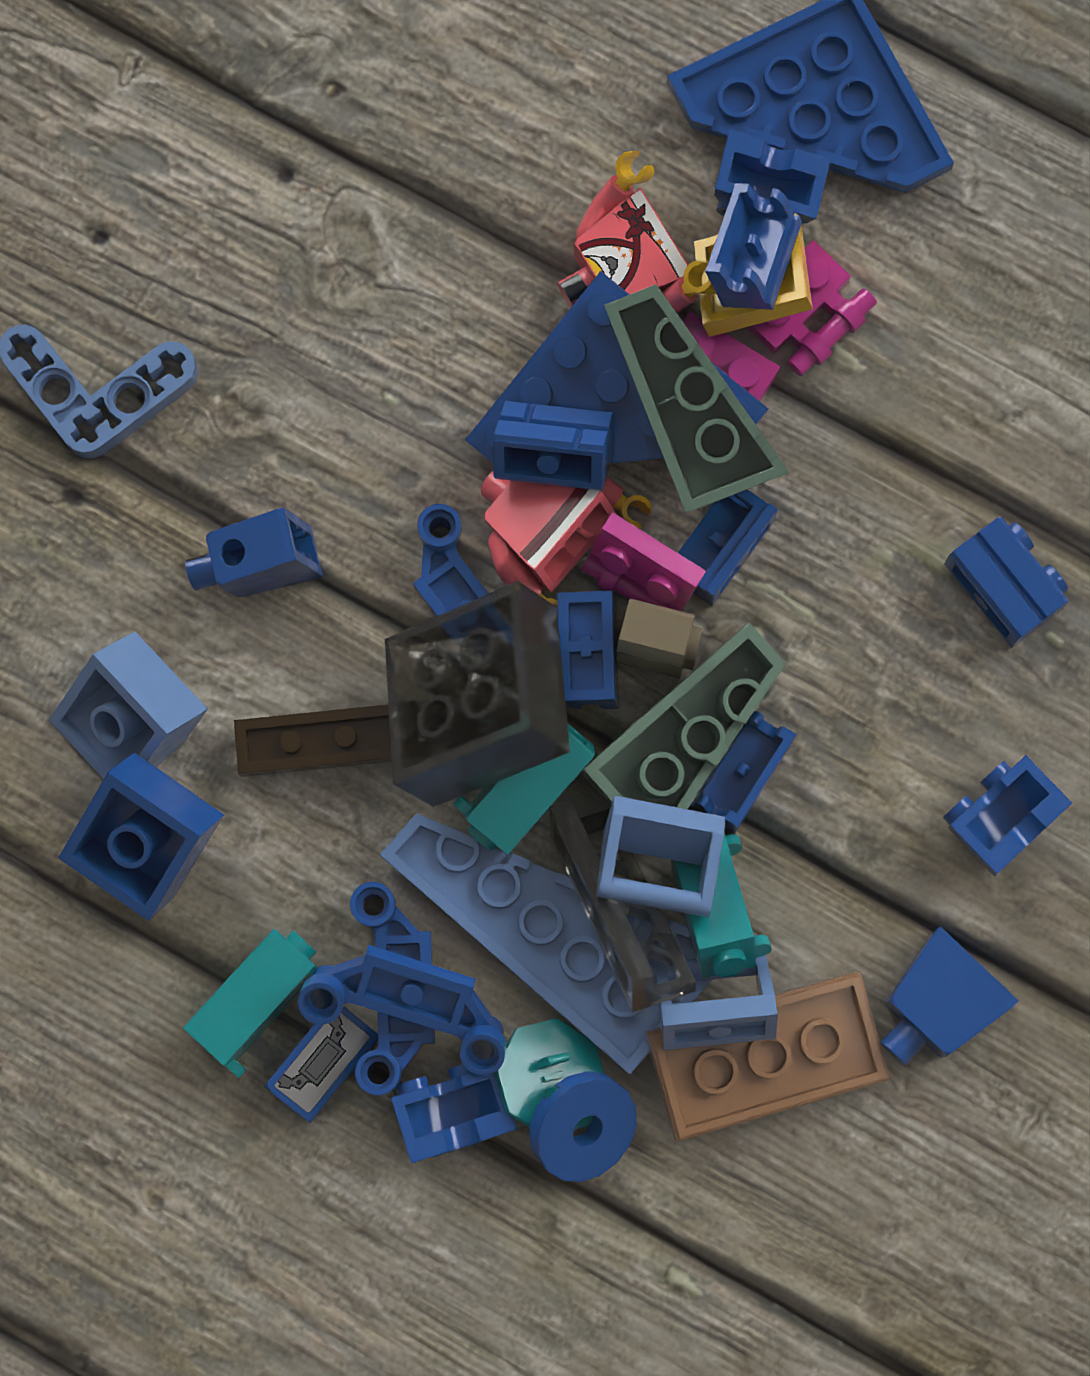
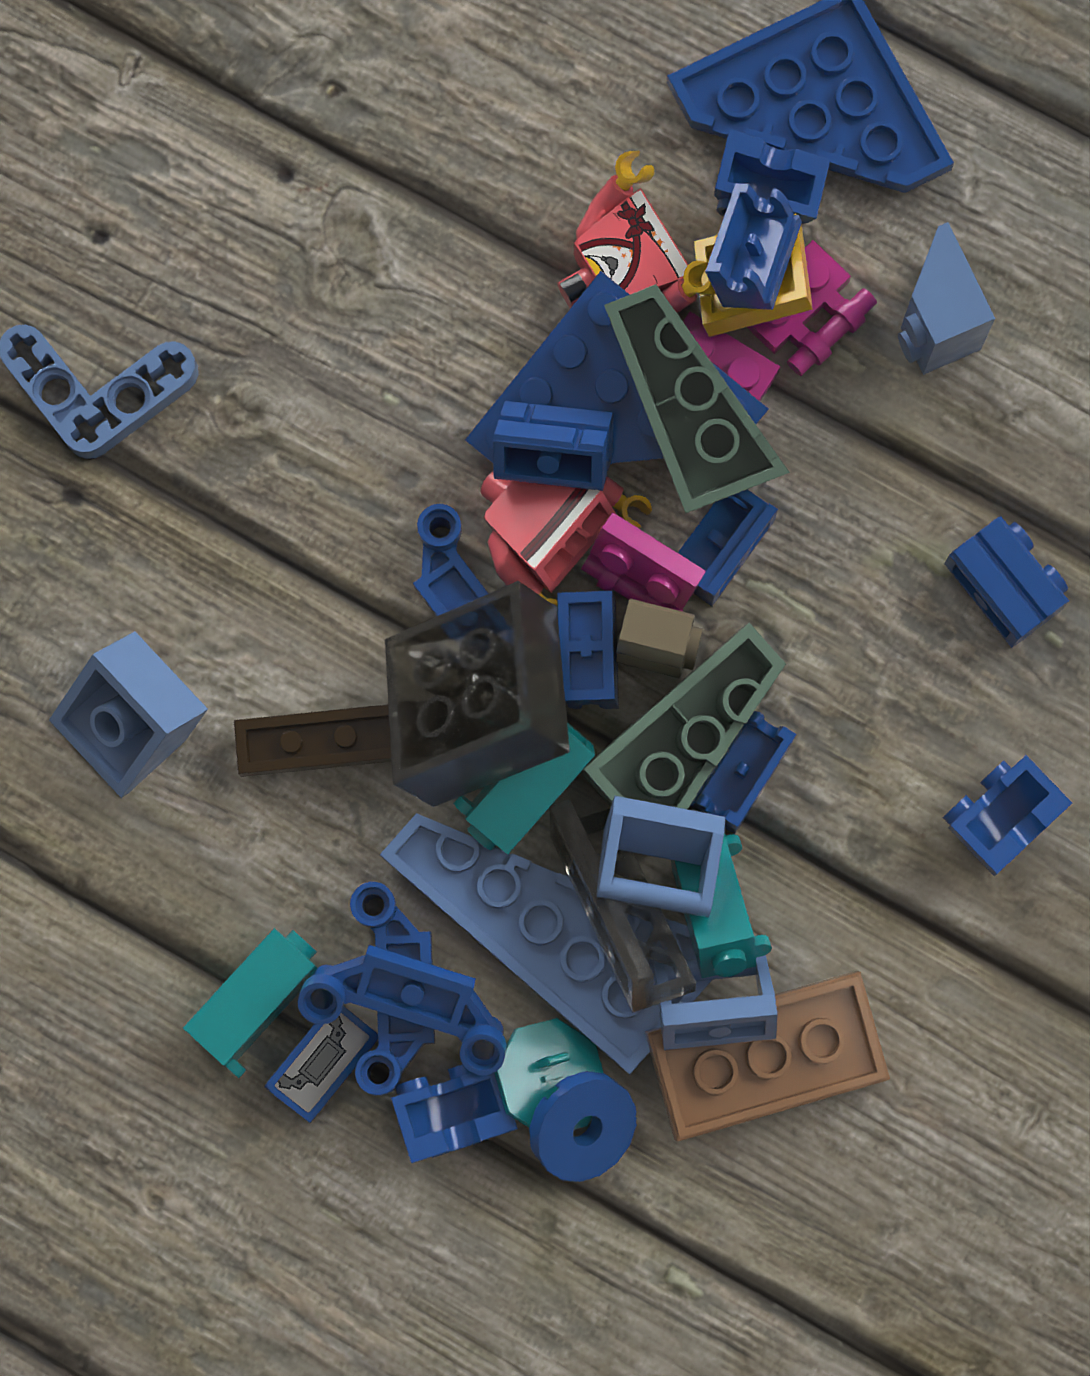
blue brick [58,752,224,921] -> none
blue torso [185,507,323,597] -> none
blue torso [880,927,1019,1066] -> none
none -> medium blue slope [898,222,995,375]

